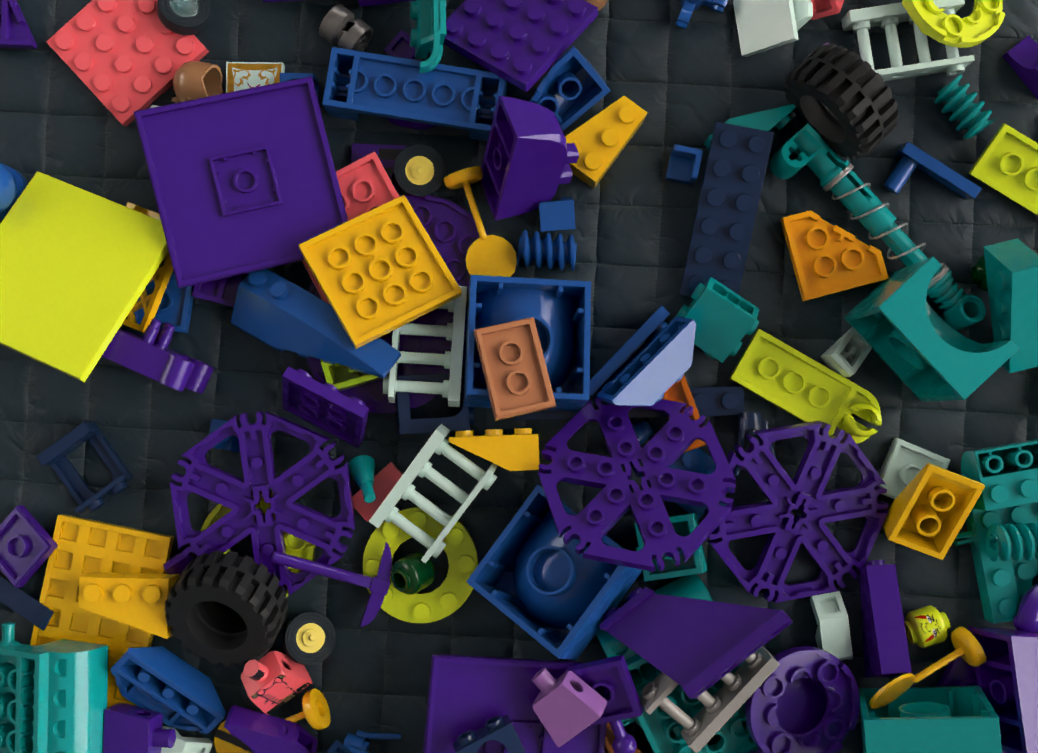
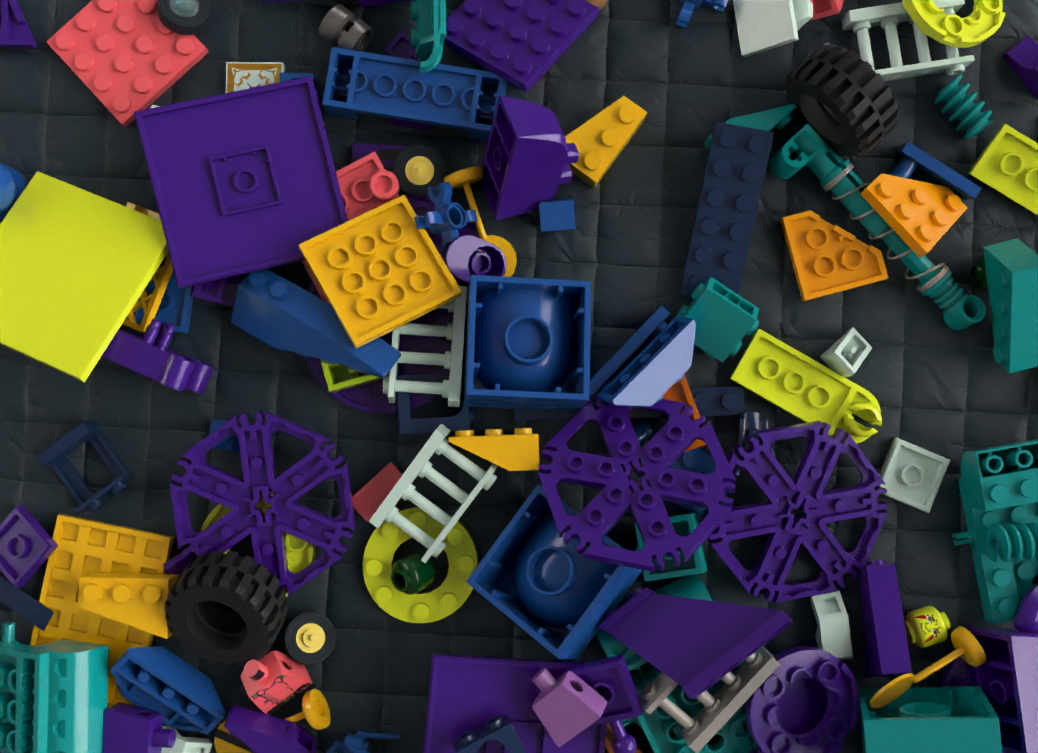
medium nougat helmet [171,61,224,103] -> none
dark purple piece [271,542,392,627] -> none
dark purple plate [282,366,369,448] -> none
teal cone [348,455,376,503] -> none
nougat tile [473,317,556,421] -> none
blue piece [517,230,577,271] -> none
blue wedge [529,46,611,131] -> none
blue panel [665,144,703,185] -> none
teal piece [844,256,1019,402] -> none
yellow slope [882,463,985,560] -> none
none -> coral tile [369,170,399,201]
none -> blue pin [414,182,478,256]
none -> dark purple cap [446,235,507,282]
none -> light orange plate [860,173,967,258]

